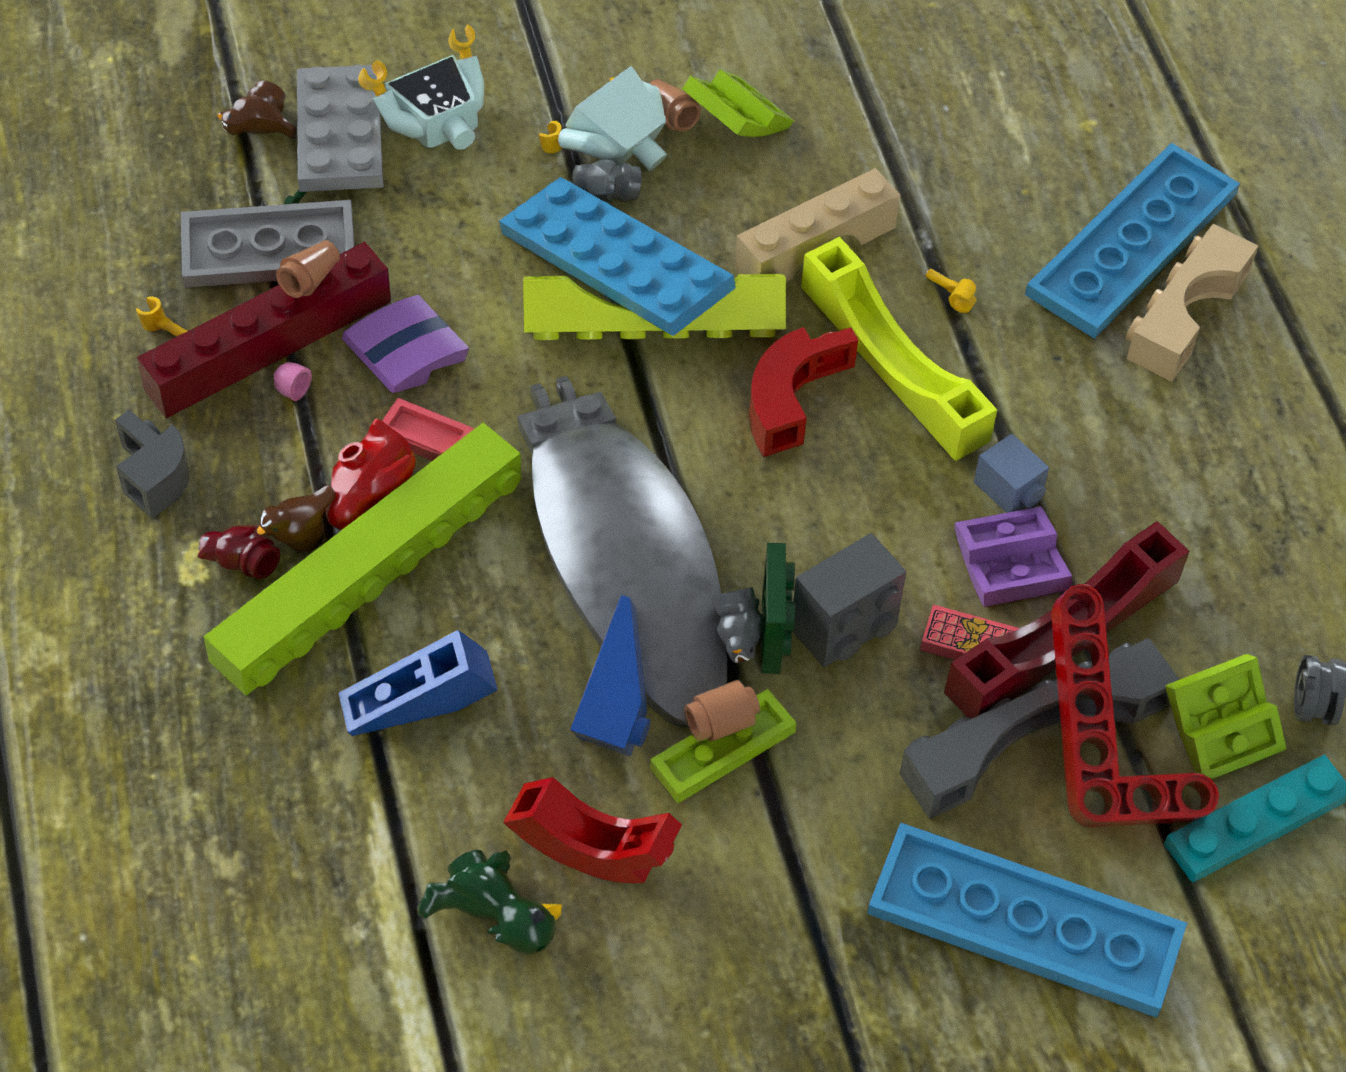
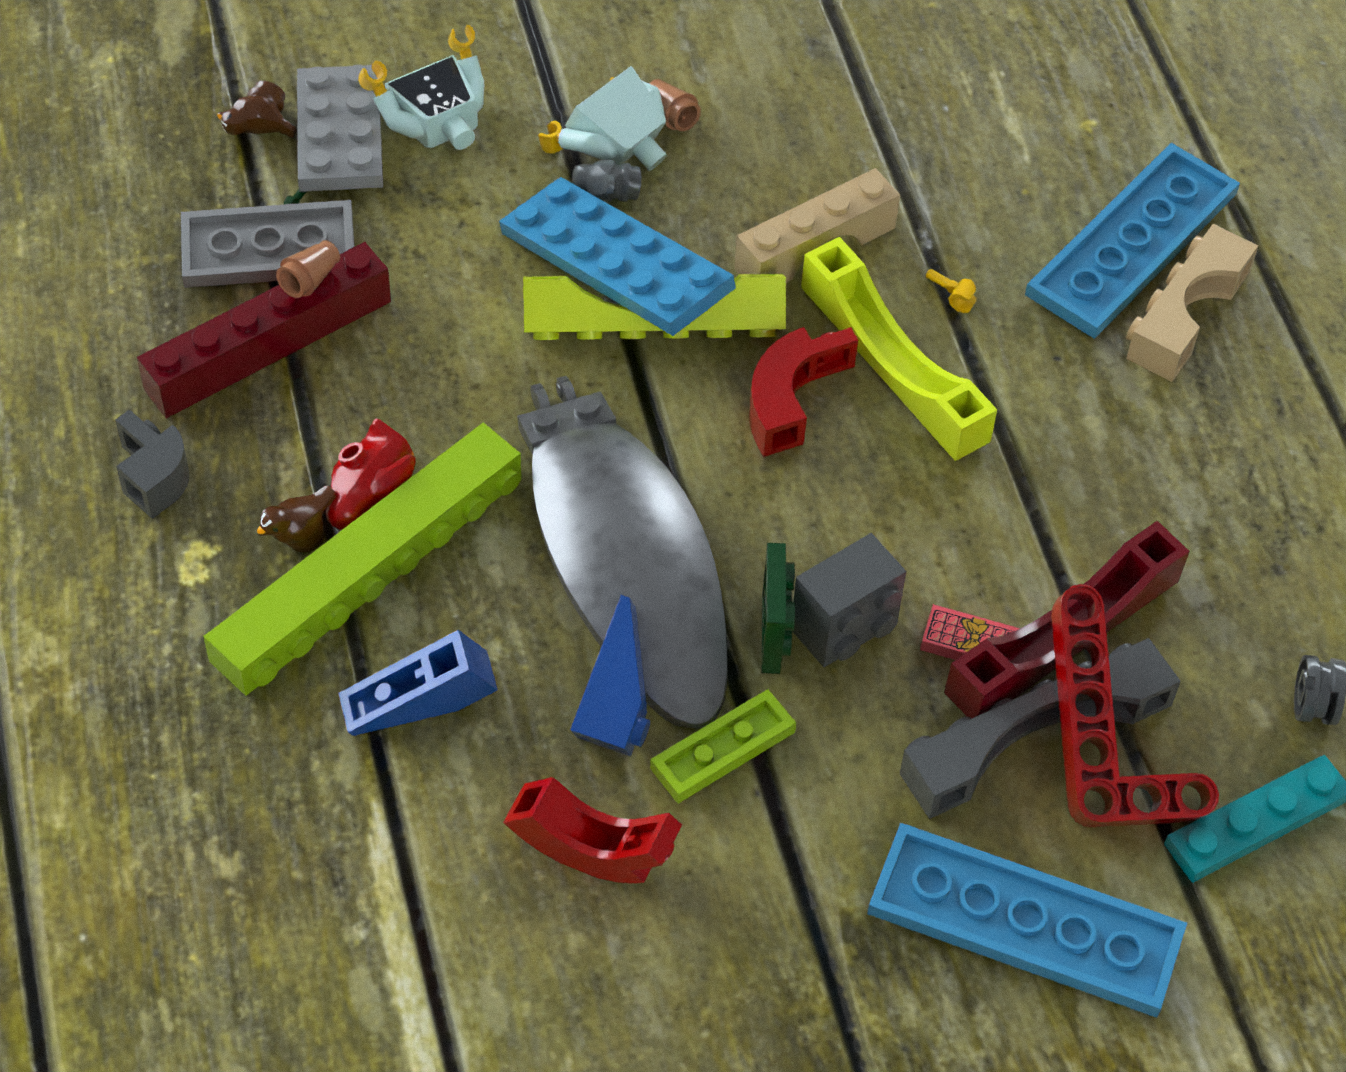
yellow hand [136,296,187,337] -> none
dark red animal [197,524,281,580] -> none
bright pink hinge [274,362,312,401] -> none
medium lavender slope [342,295,469,393] -> none
coral tile [382,398,475,461] -> none
dark green animal [418,850,562,954] -> none
lime slope [682,69,795,137] -> none
nougat brick [684,680,760,742] -> none
dark grey animal [715,587,764,663] -> none
medium lavender slope [955,506,1072,607] -> none
sand blue brick [974,433,1049,513] -> none
lime slope [1165,653,1287,779] -> none

